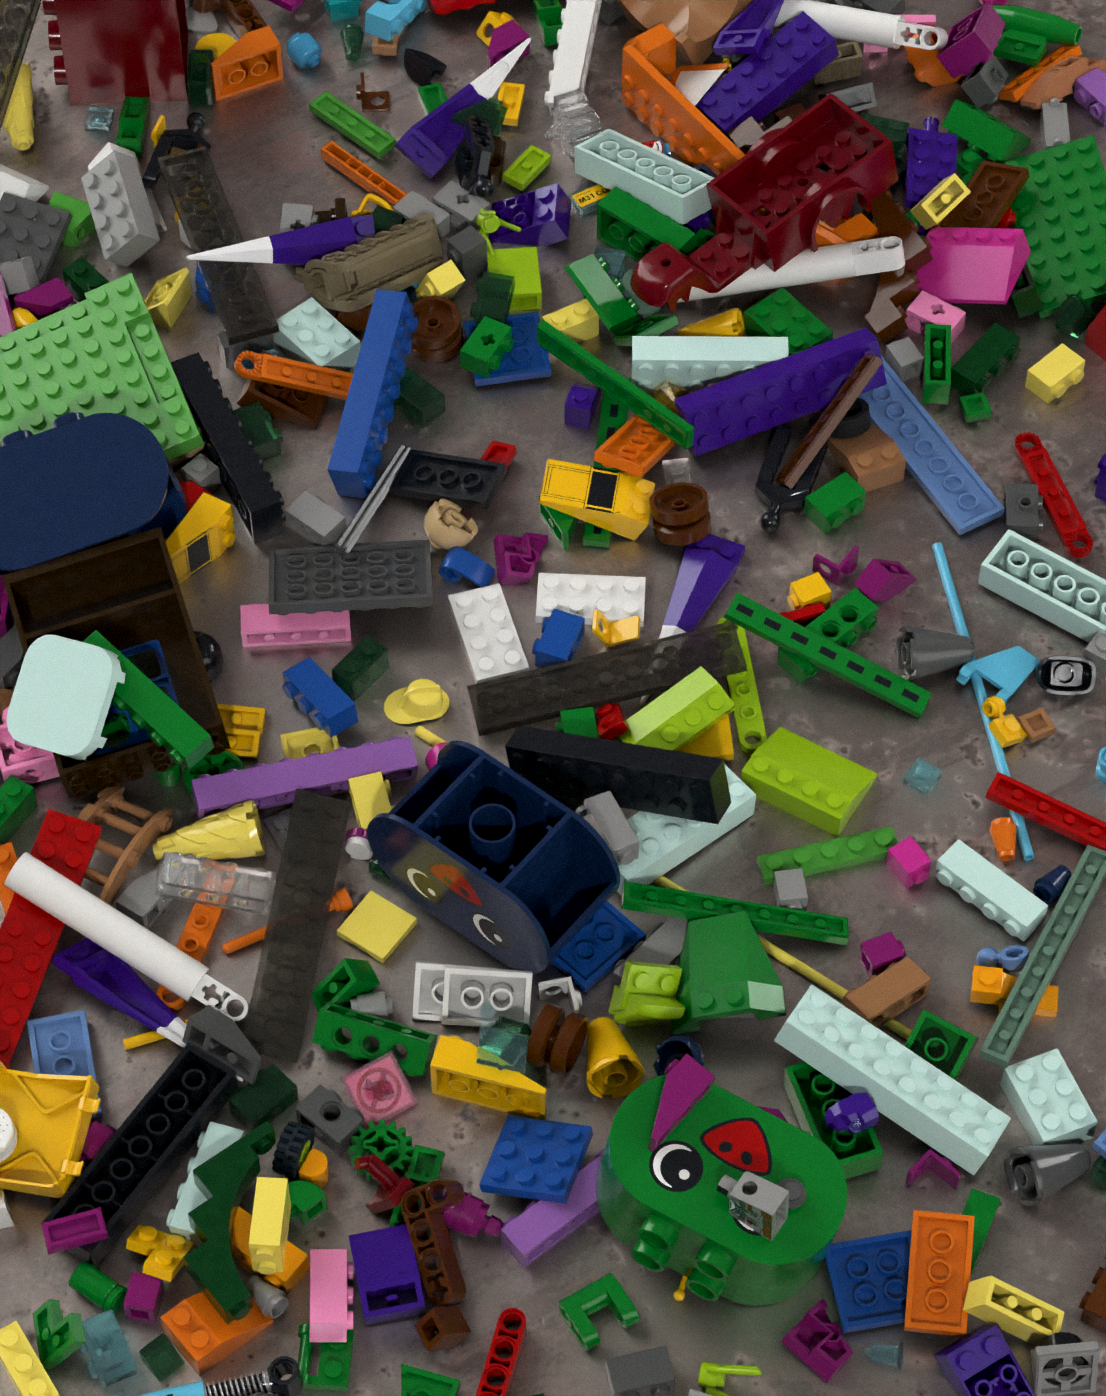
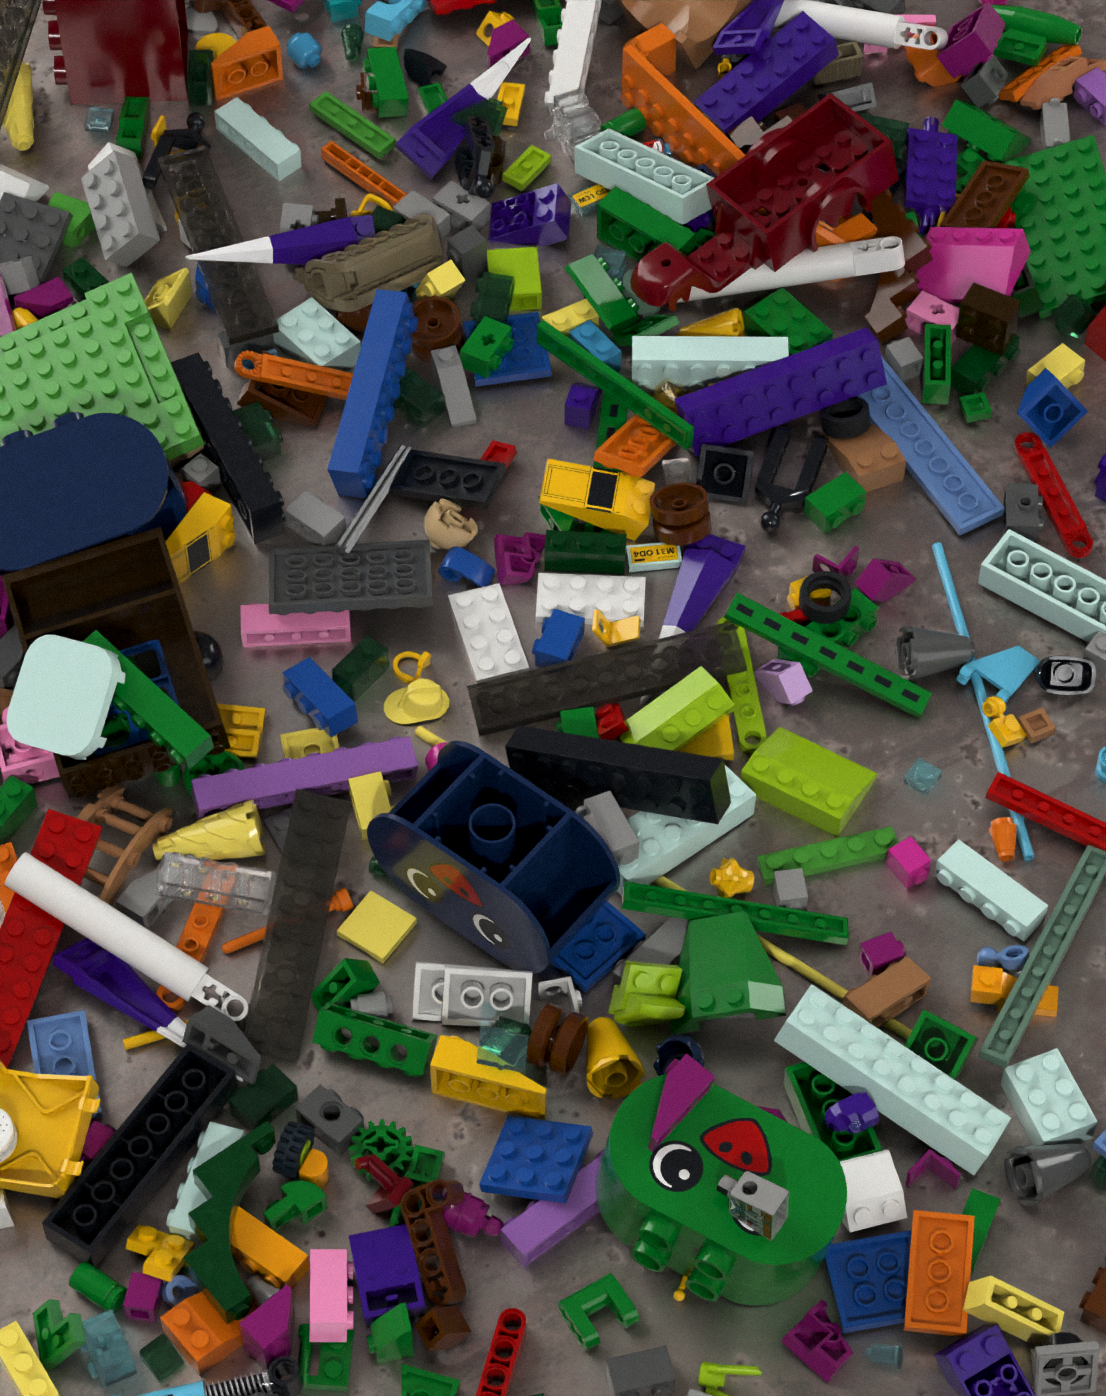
magenta tile [41,1207,108,1255] -> none
light yellow brick [249,1177,291,1275] -> none
clear pink piece [340,1051,418,1130] -> none
white piece [344,828,373,860] -> none
lime plant [476,208,522,256] -> none
white sticker [669,63,730,106] -> none
reddish brown tile [775,354,883,489] -> none
dark grey plate [778,1178,806,1209] -> none
light yellow brick [910,173,971,230] -> none
dark blue cone [1033,865,1071,904] -> none
none -> medium blue plate [162,1275,202,1307]
none -> light aqua brick [214,97,302,181]
none -> magenta slope [239,1285,295,1370]
none -> green brick [362,47,409,118]
none -> green slope [366,1303,414,1364]
none -> yellow piece [392,651,432,684]
none -> light grey slope [431,345,477,428]
none -> dark green brick [544,530,627,575]
none -> dark azure brick [569,320,621,372]
none -> green piece [598,108,646,138]
none -> tile [626,542,682,572]
none -> black slope [696,443,754,504]
none -> yellow rock [709,858,754,899]
none -> lavender slope [753,659,813,706]
none -> black tyre [799,571,851,624]
none -> white slope [840,1149,907,1232]
none -> dark brown brick [956,282,1021,356]
none -> blue slope [1017,368,1088,448]

